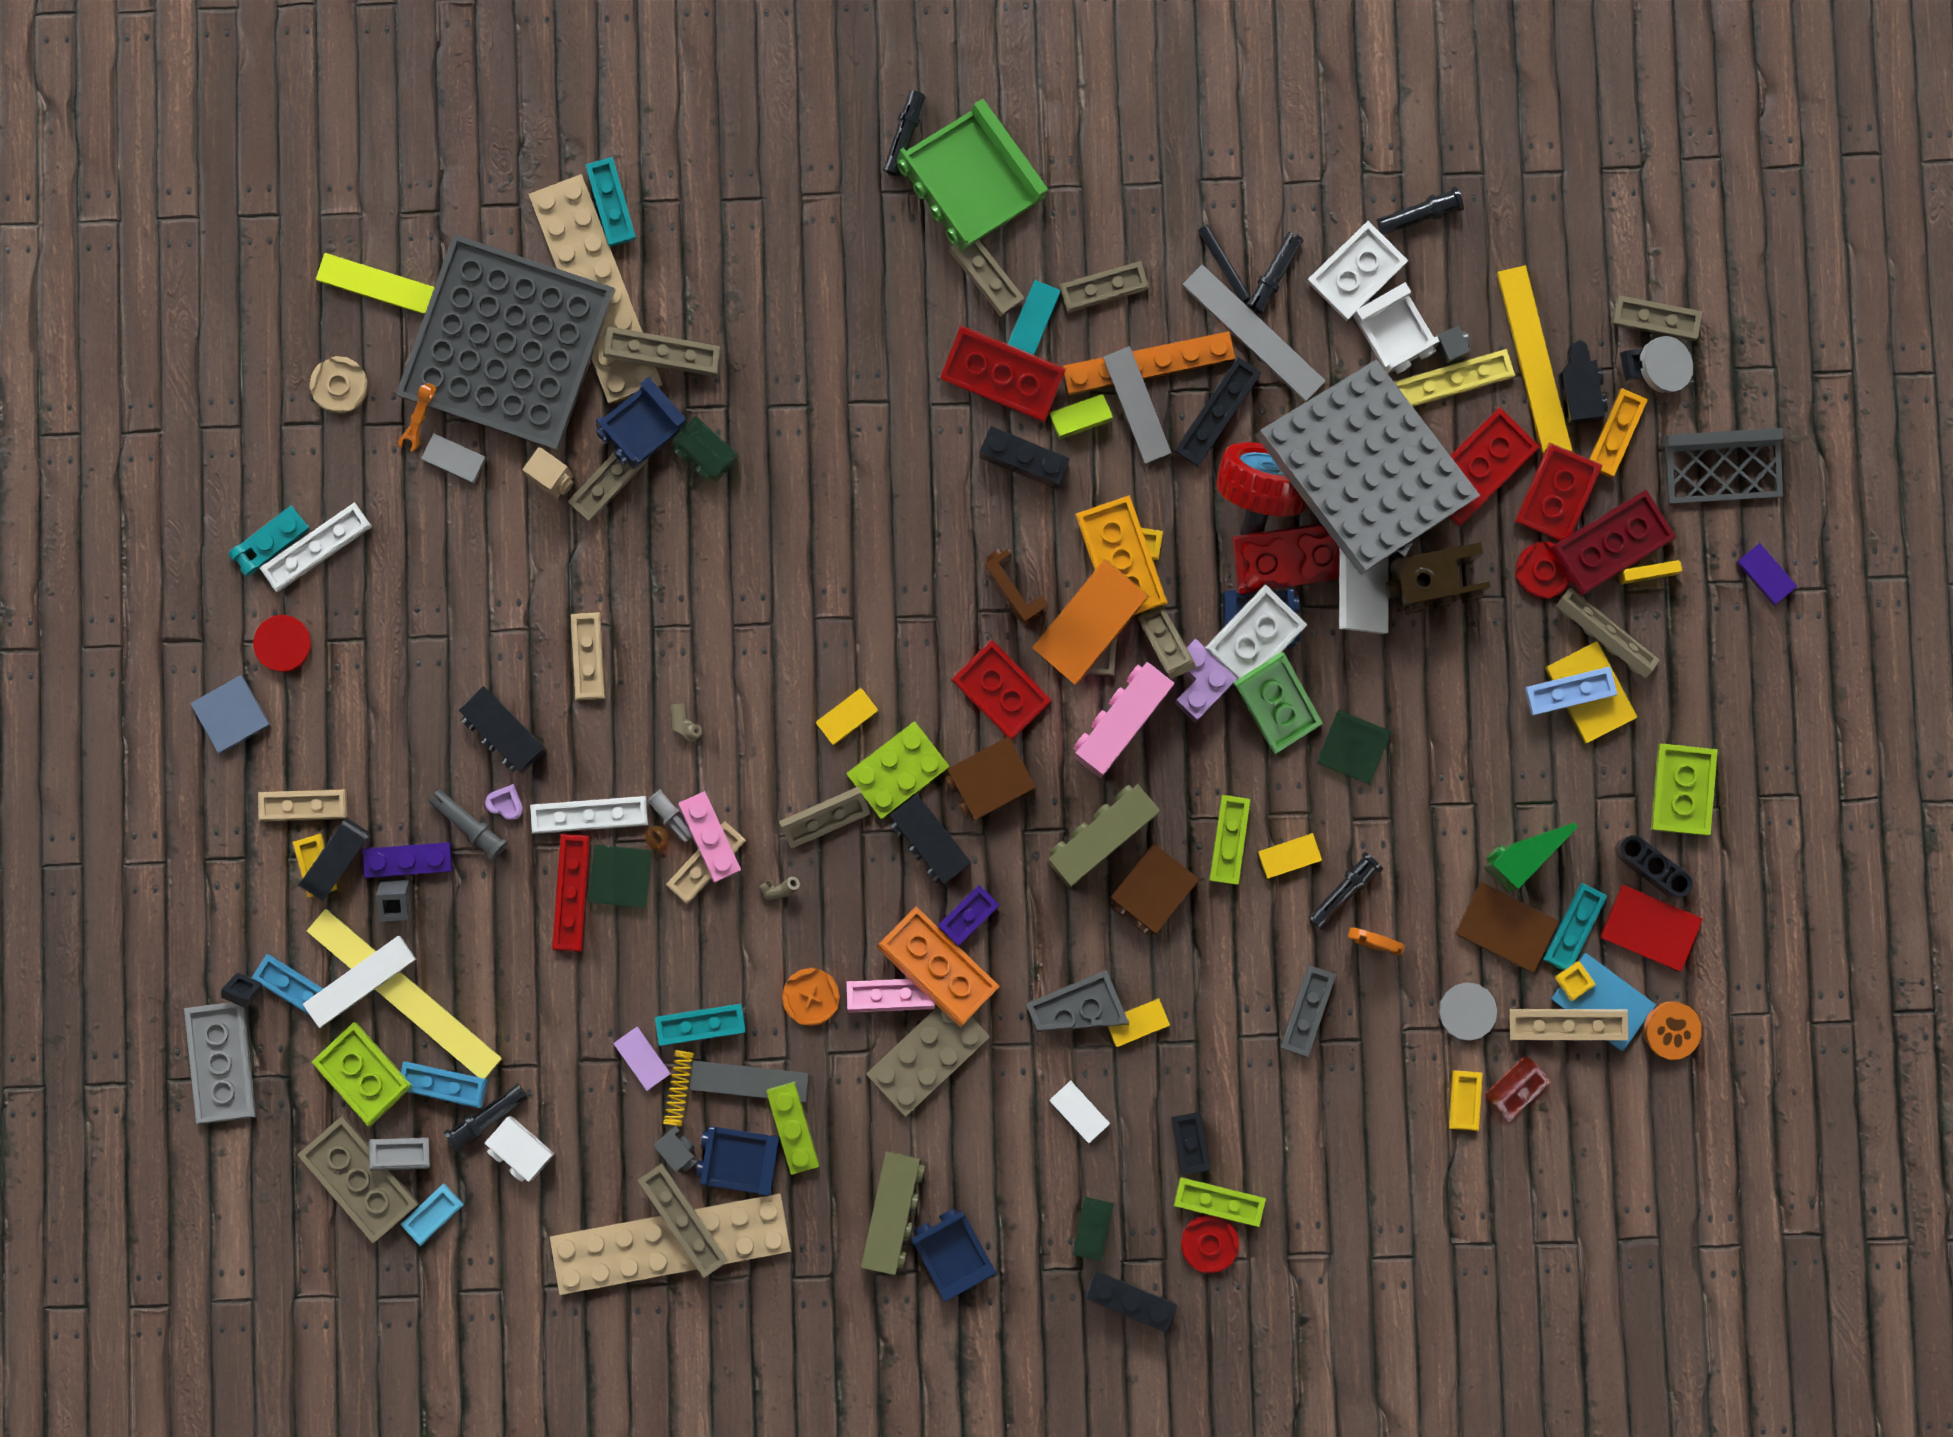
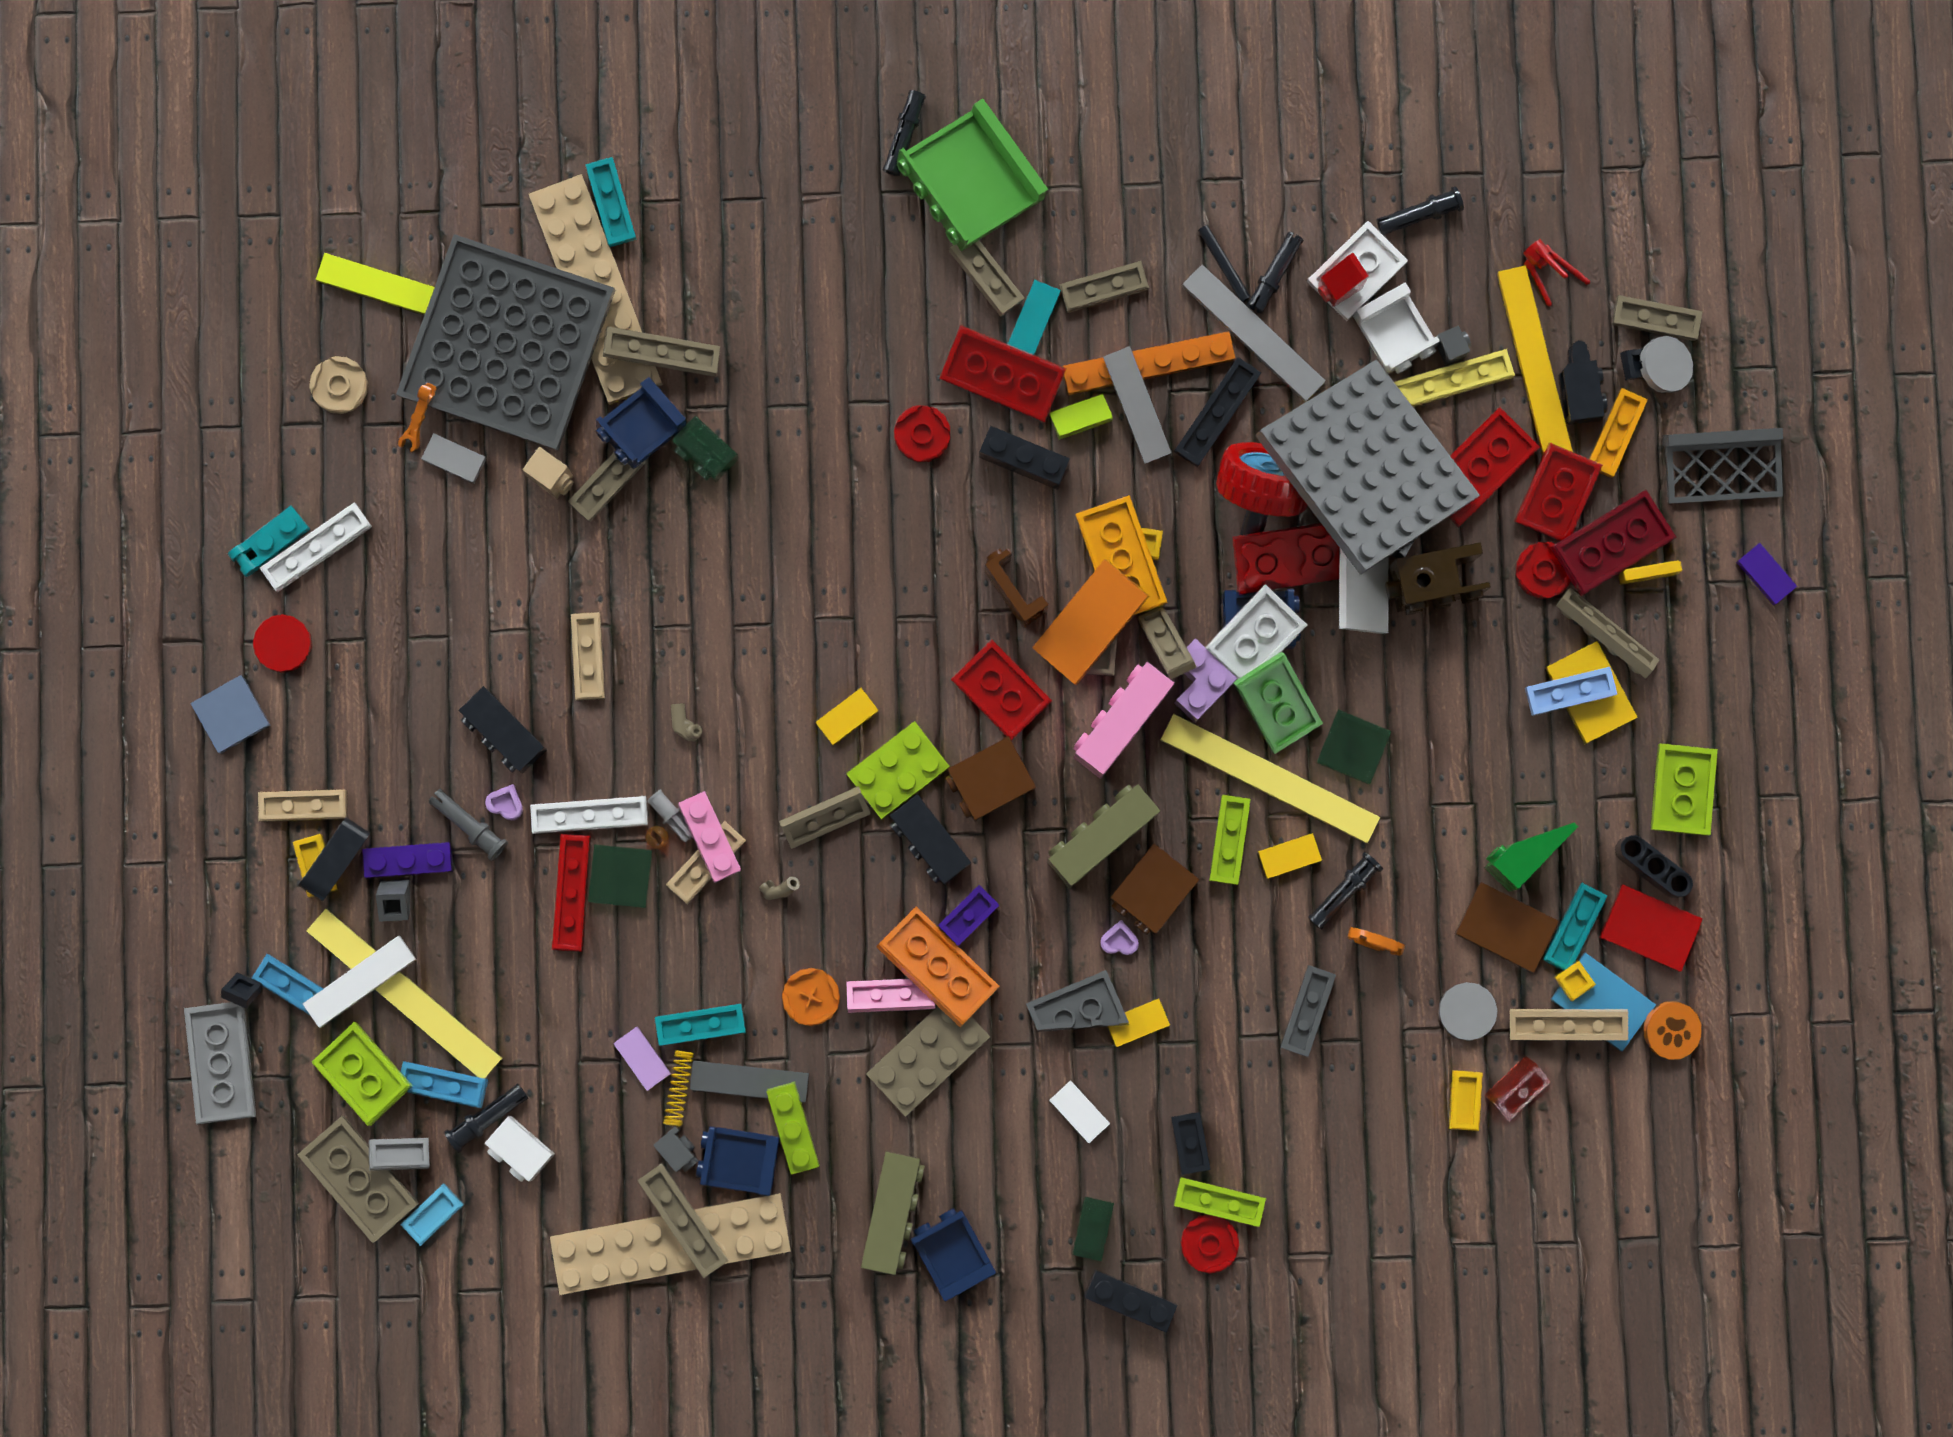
none -> red tile [894,405,950,462]
none -> lavender tile [1100,920,1139,955]
none -> light yellow tile [1160,714,1380,844]
none -> red slope [1318,253,1369,307]
none -> red plant [1523,239,1590,307]

